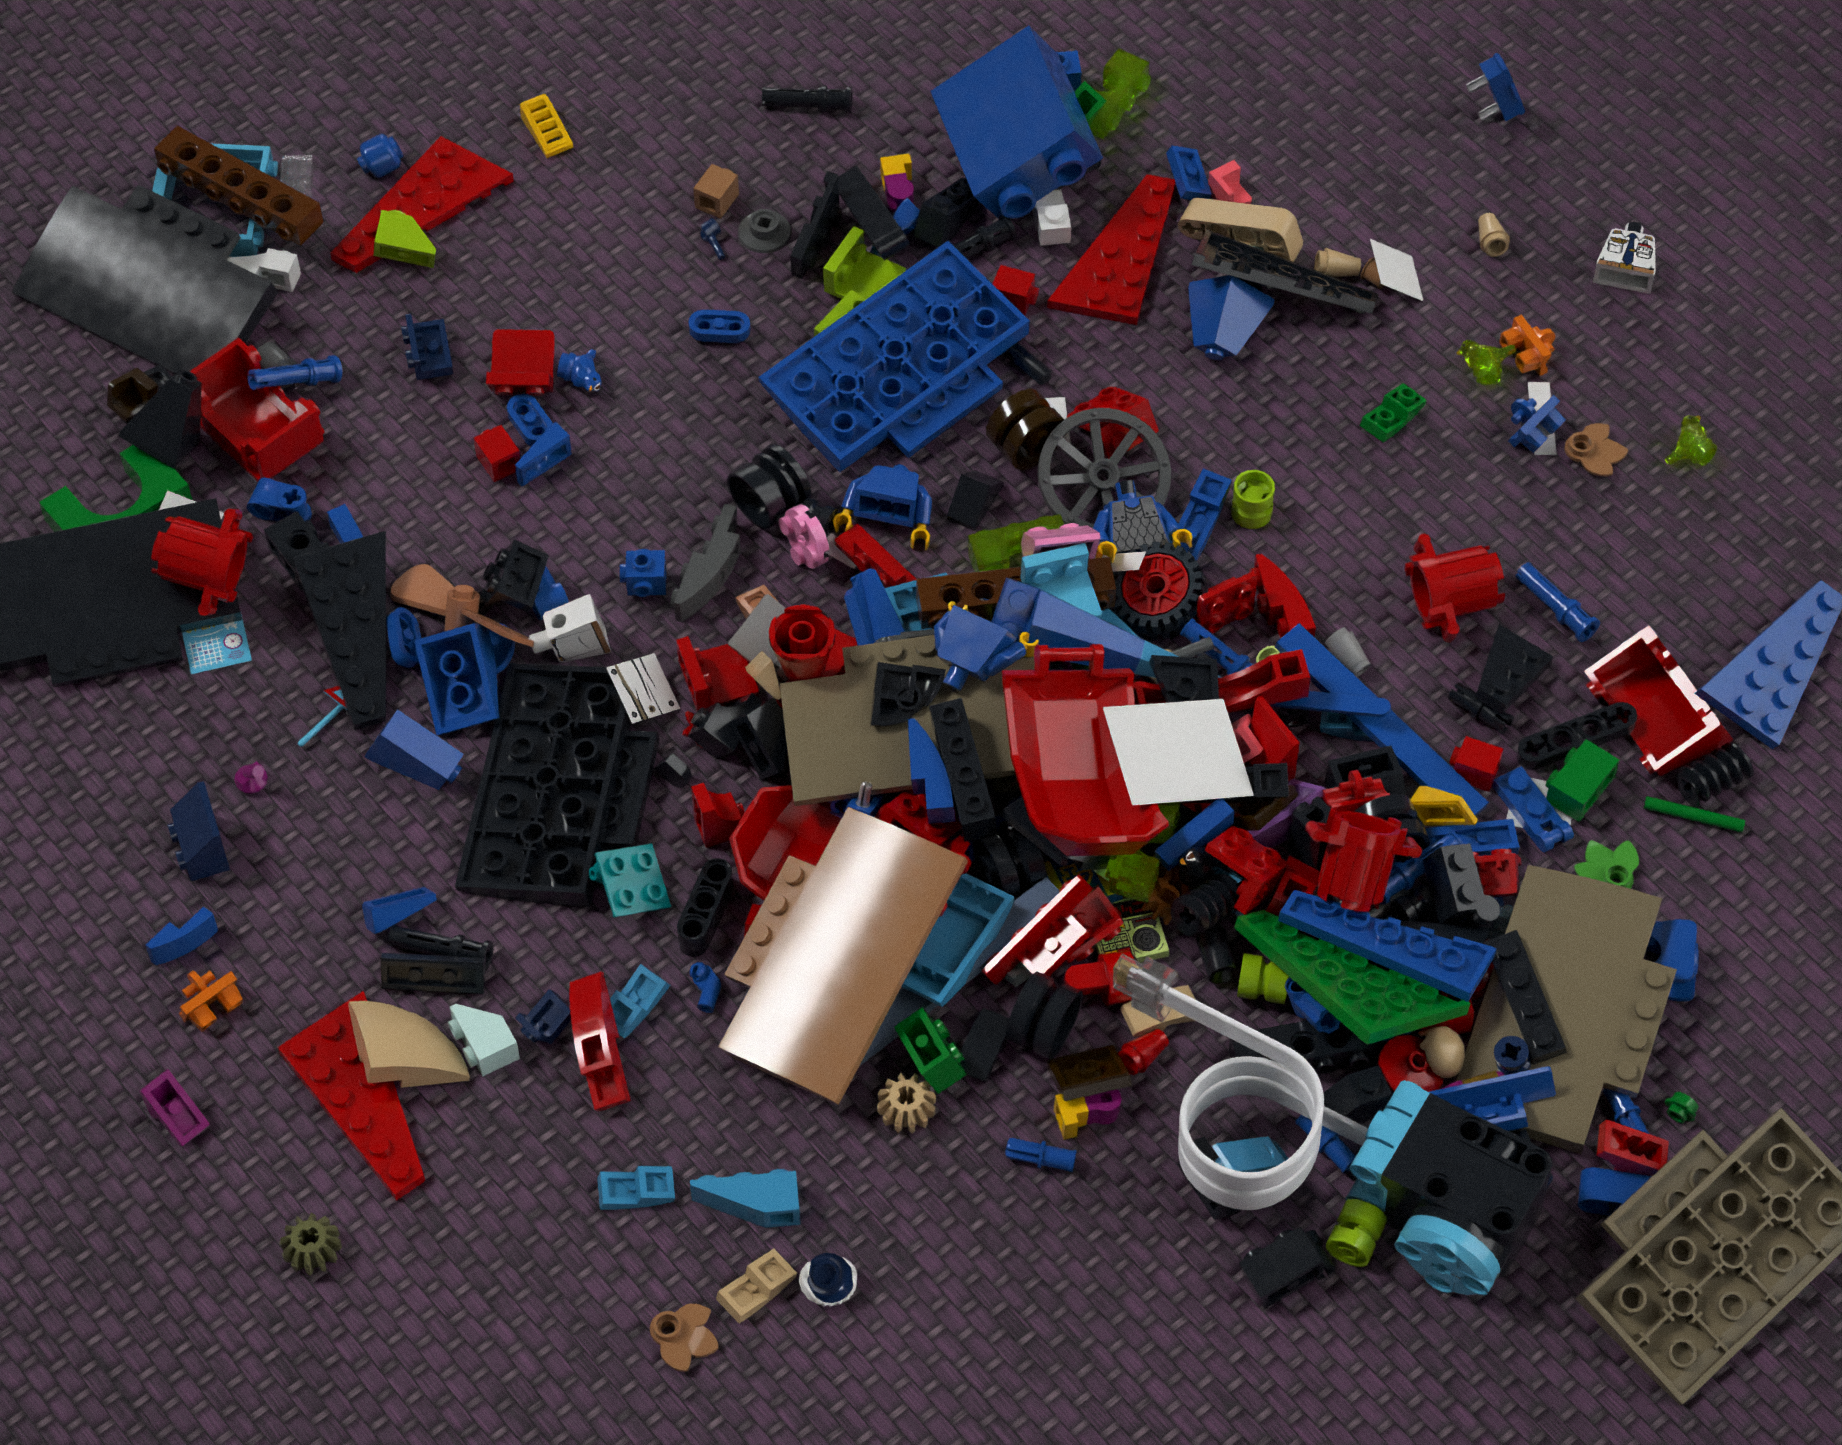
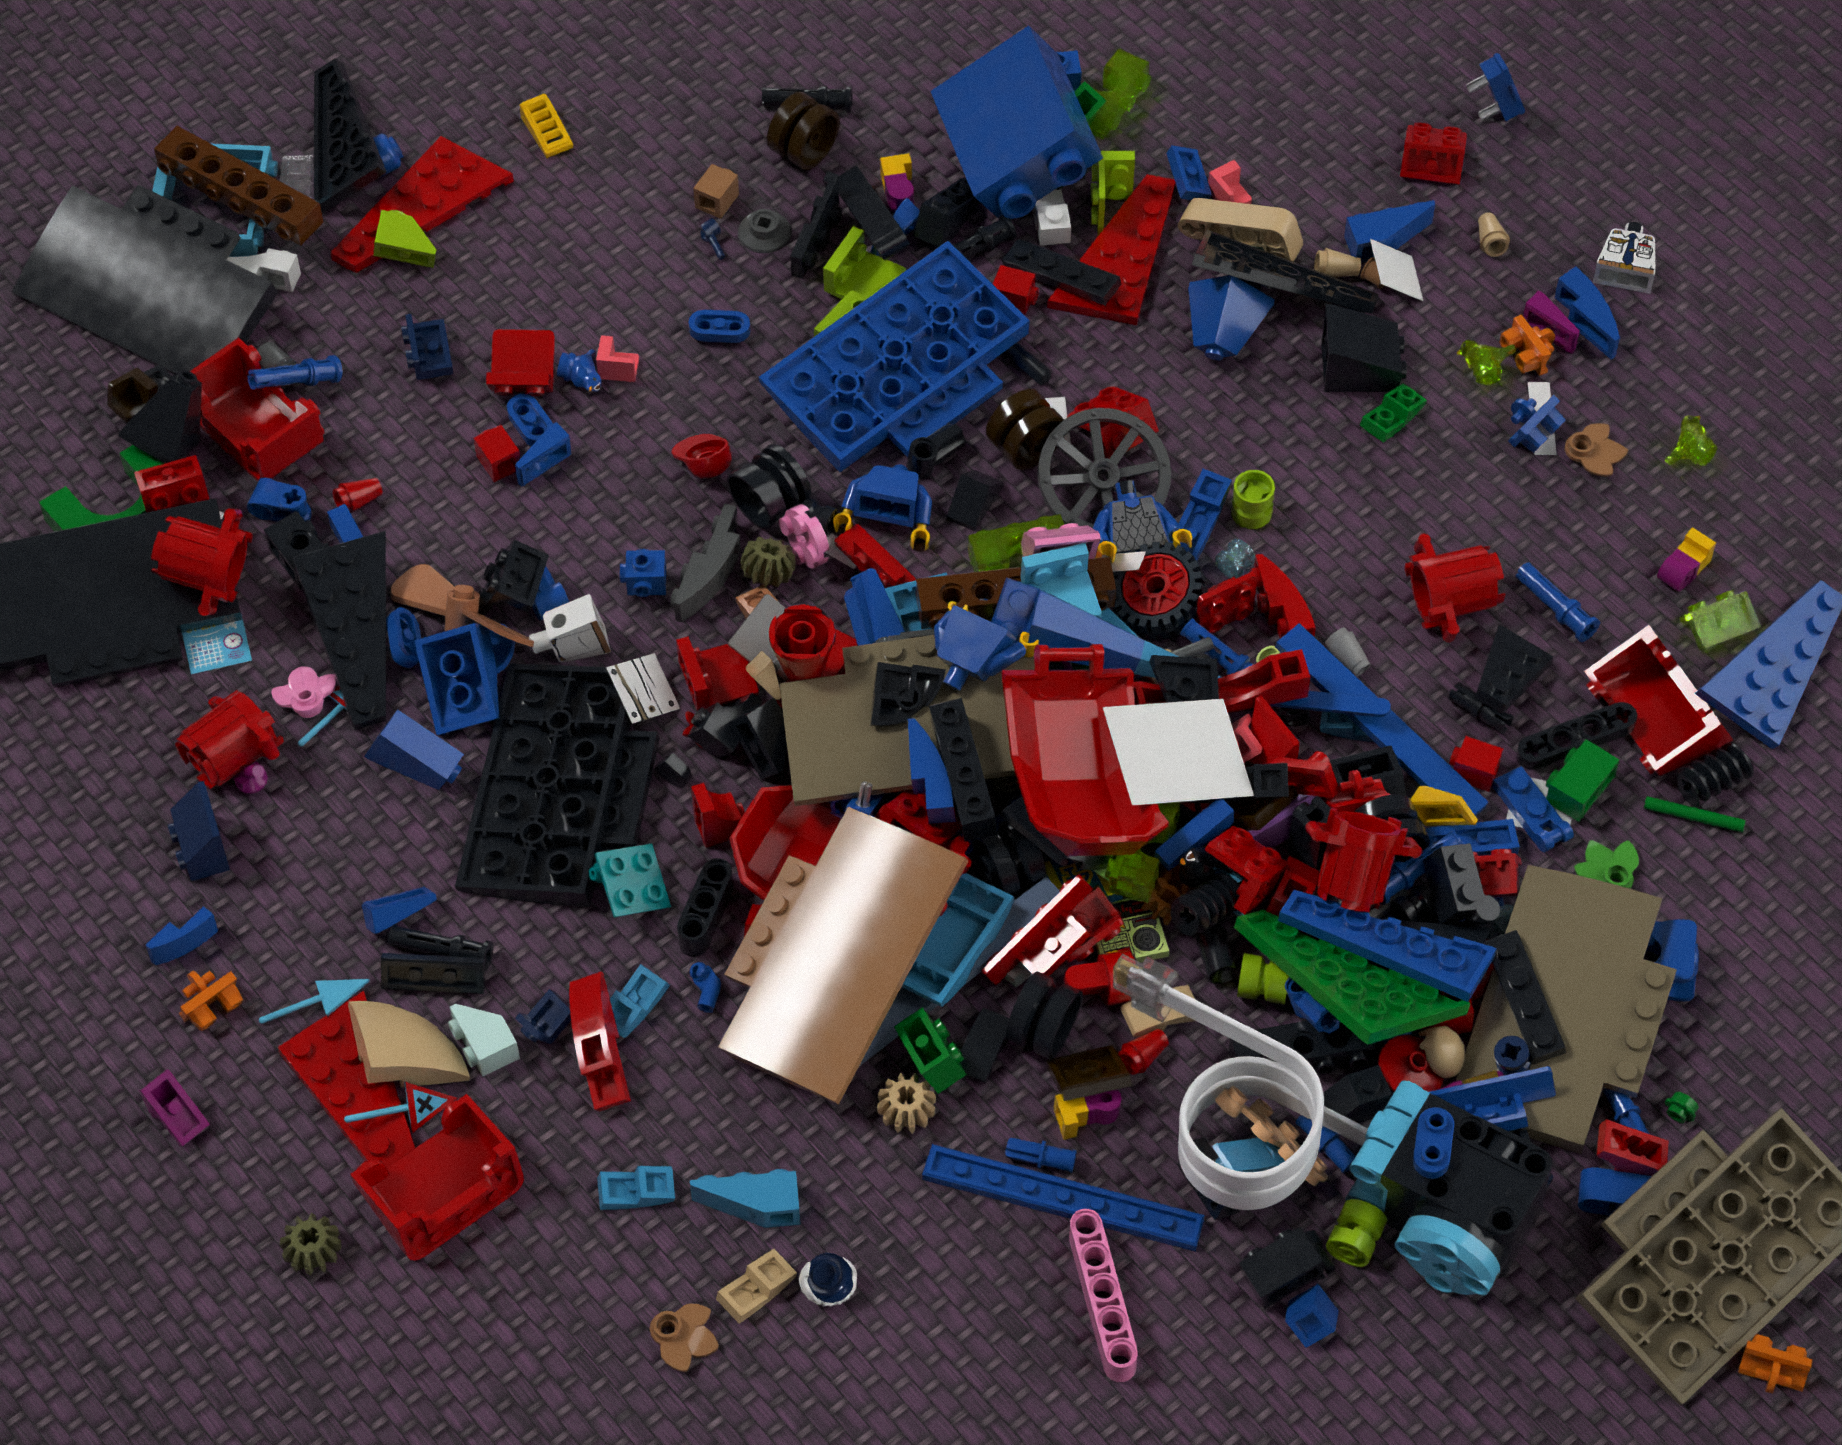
none -> red bracket [134,455,210,513]
none -> red container [175,690,284,789]
none -> medium azure piece [259,979,370,1024]
none -> bright pink plate [271,666,336,718]
none -> black wing [314,58,387,214]
none -> red cone [333,477,383,513]
none -> piece [344,1082,457,1133]
none -> red windscreen [350,1094,524,1261]
none -> coral panel [596,335,639,382]
none -> red cap [671,434,732,479]
none -> olive gear [740,537,796,588]
none -> dark brown wheel [767,92,840,170]
none -> black piece [906,423,967,478]
none -> blue tile [922,1144,1205,1252]
none -> black plate [1002,239,1122,306]
none -> bright pink beam [1069,1209,1138,1382]
none -> lime bracket [1091,151,1135,236]
none -> clear light blue wheel [1215,539,1255,578]
none -> light nougat plant [1215,1086,1328,1186]
none -> red tile [1271,751,1340,798]
none -> blue panel [1285,1284,1339,1348]
none -> black slope [1321,304,1407,392]
none -> blue slope [1344,200,1435,263]
none -> red bracket [1400,122,1467,185]
none -> blue plate [1413,1107,1454,1179]
none -> magenta slope [1523,290,1580,354]
none -> blue slope [1555,266,1620,360]
none -> leg [1657,527,1716,592]
none -> clear neon green bracket [1679,589,1761,651]
none -> orange hips [1738,1334,1813,1394]

